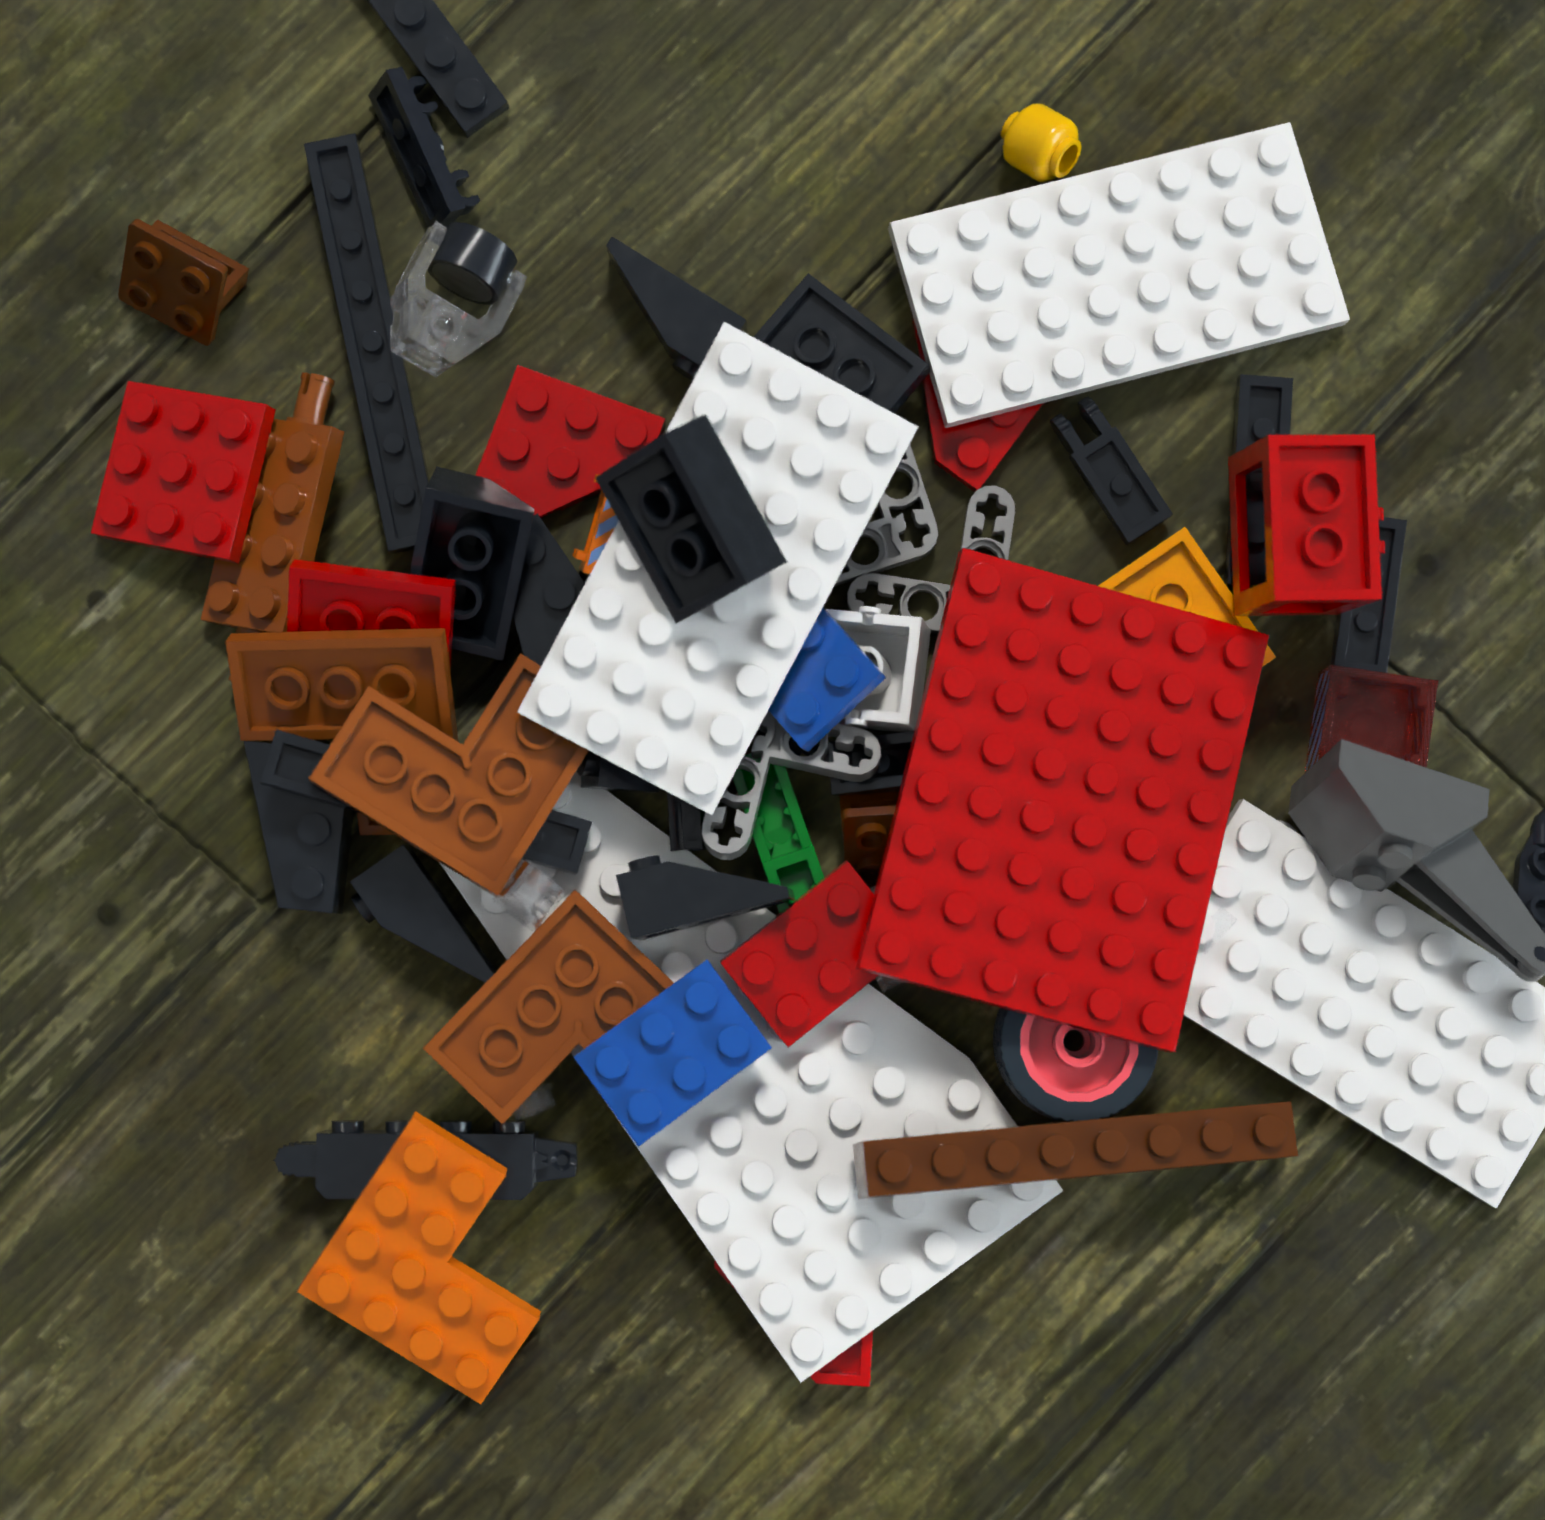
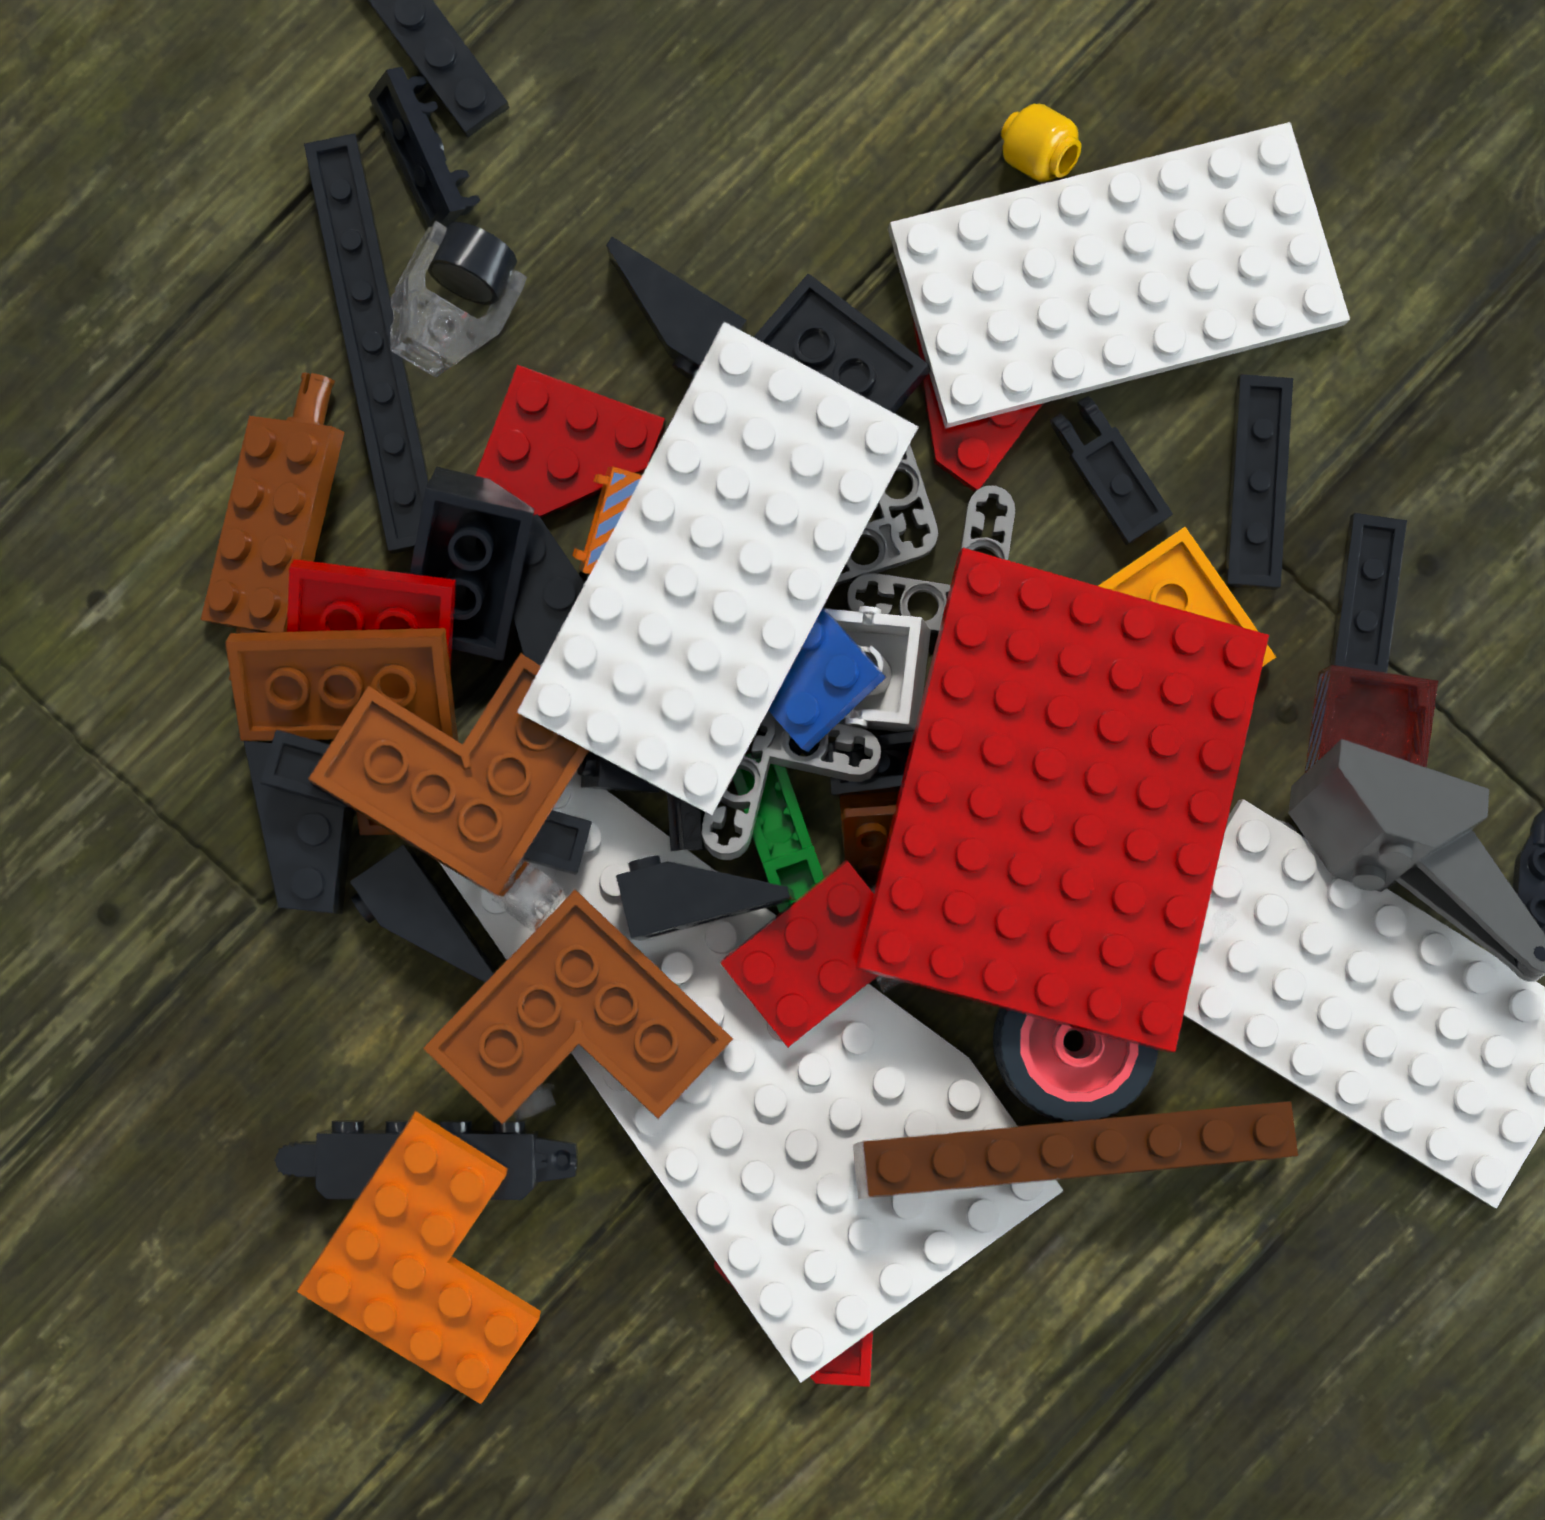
red plate [91,381,276,564] -> none
reddish brown bracket [118,219,249,346] -> none
blue plate [574,959,772,1147] -> none
black slope [595,414,787,624] -> none
red piece [1228,434,1385,616] -> none

